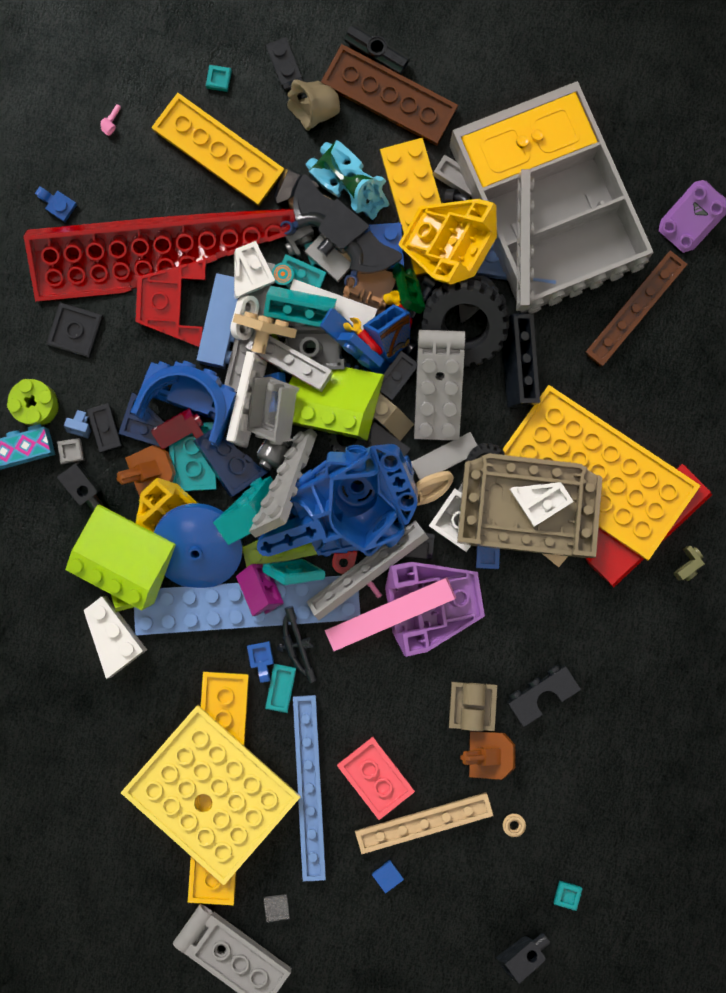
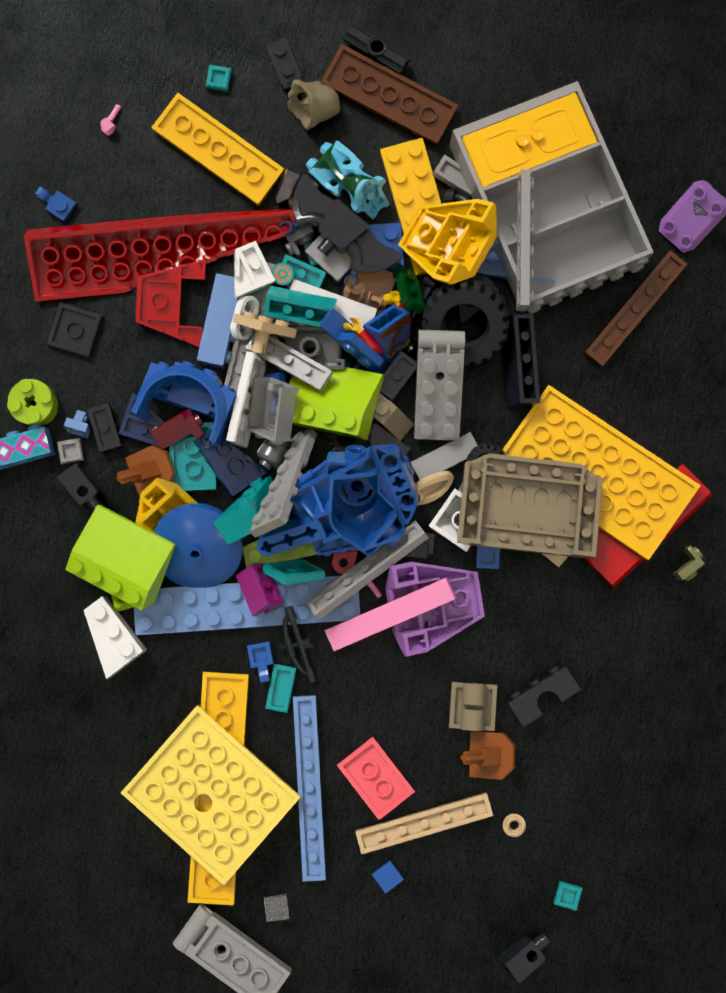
white wing [510,482,574,527] -> none

